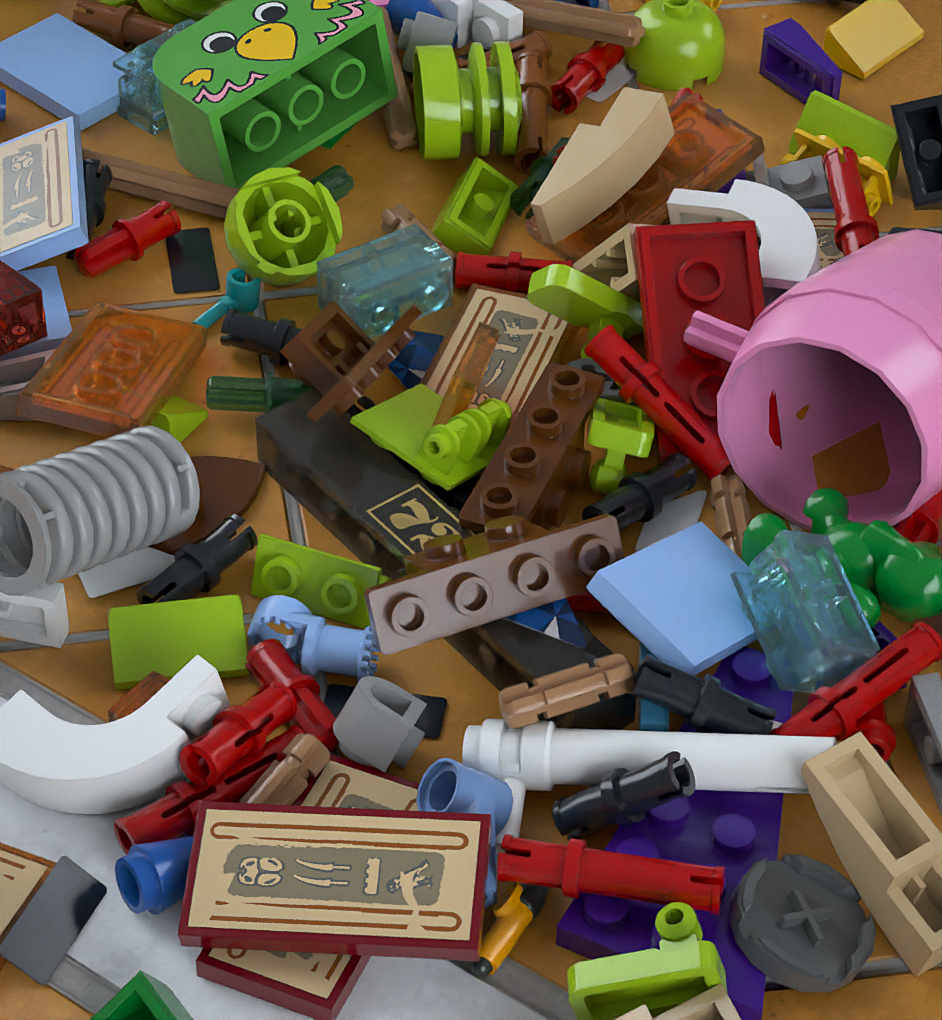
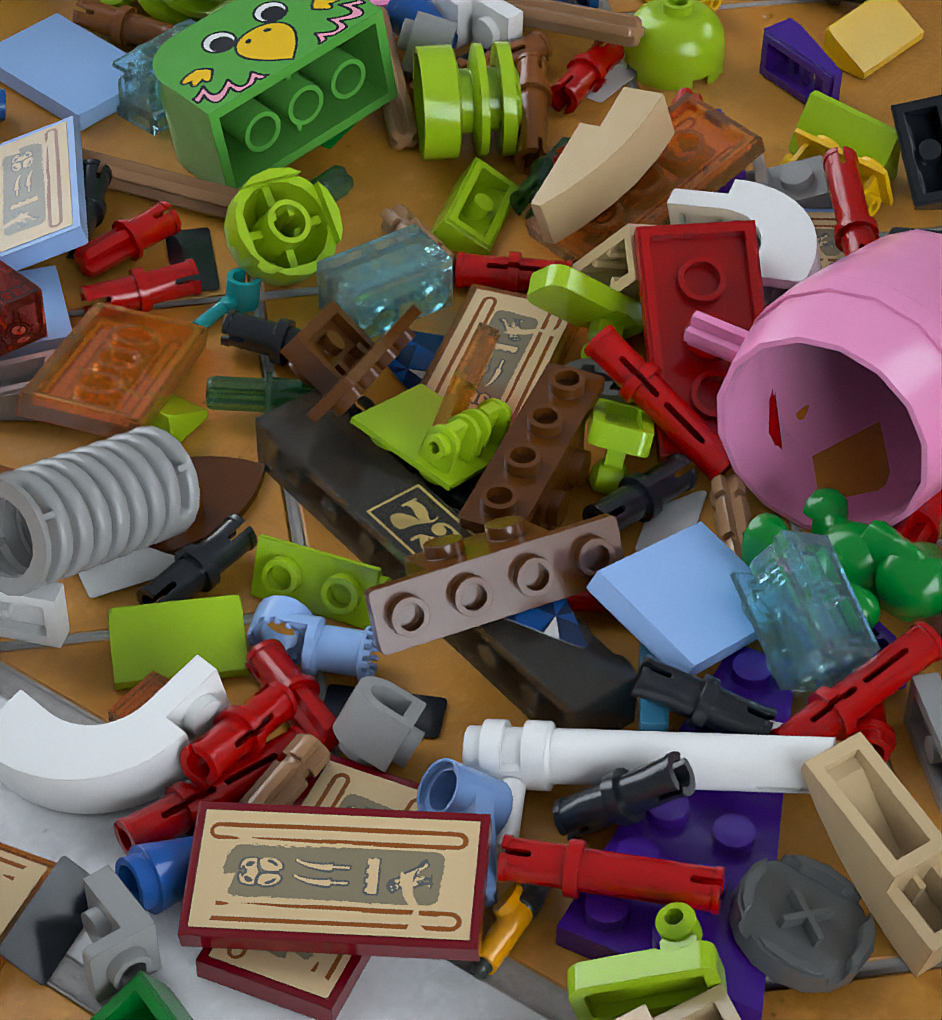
medium nougat axle [499,653,634,729] -> none
none -> red pin [79,258,202,322]
none -> light grey bracket [81,865,162,1002]

